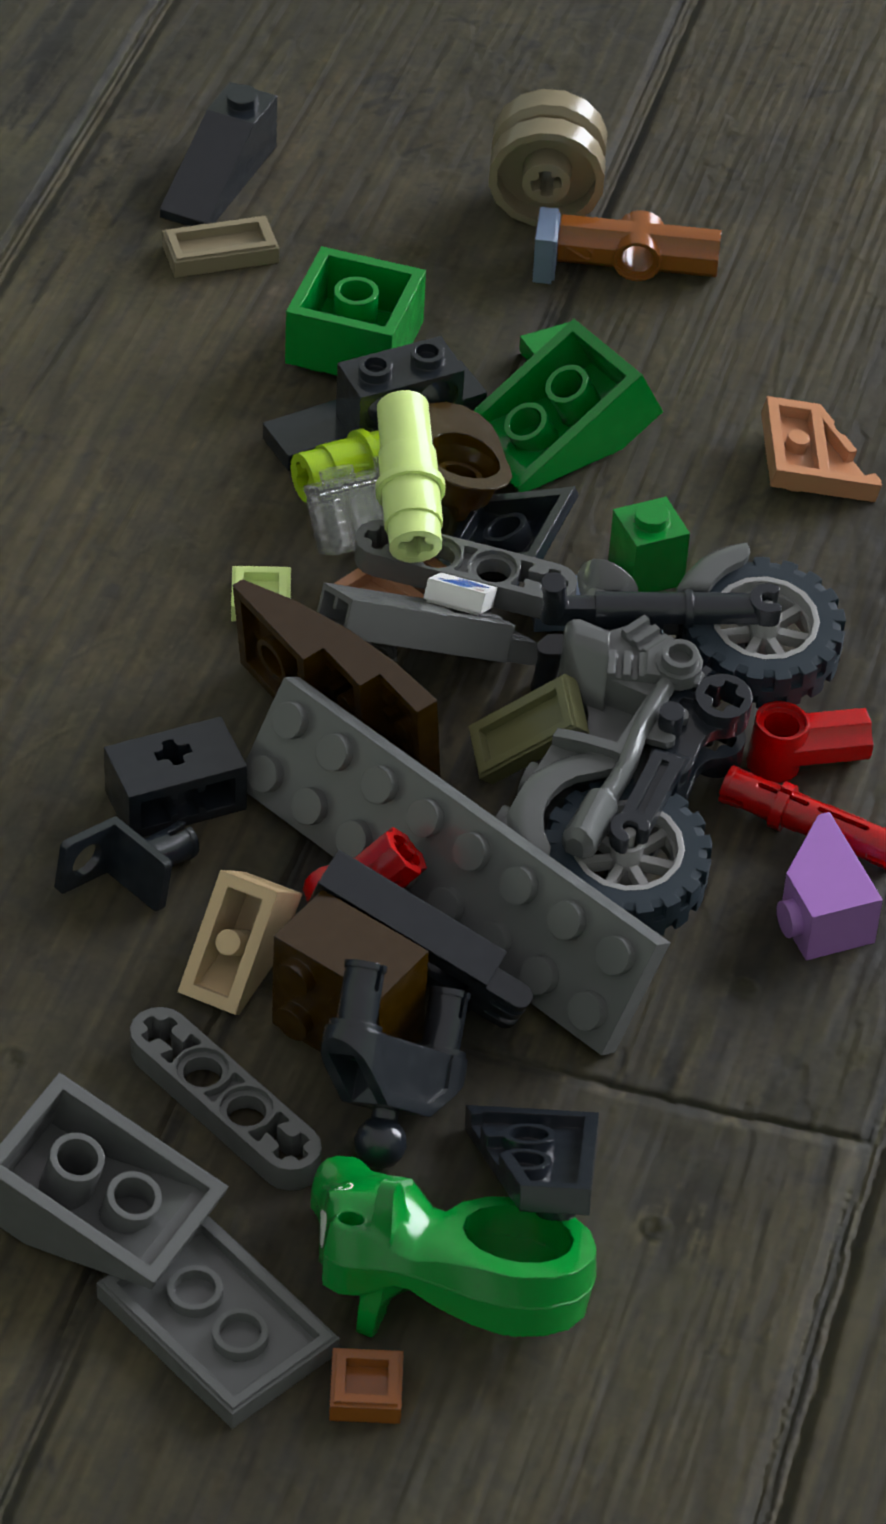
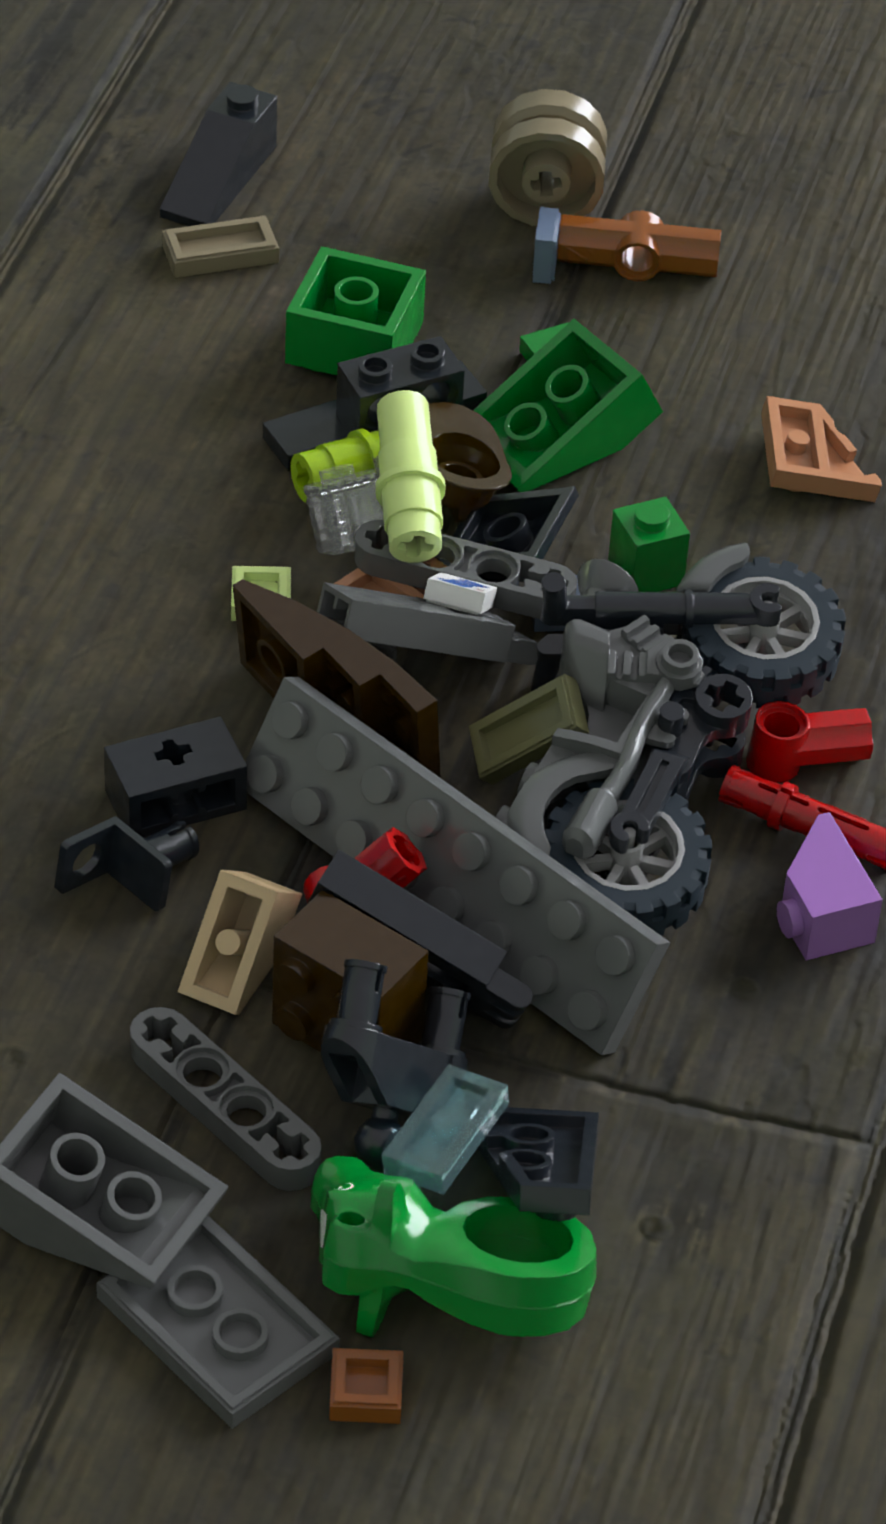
none -> clear light blue panel [382,1064,509,1195]

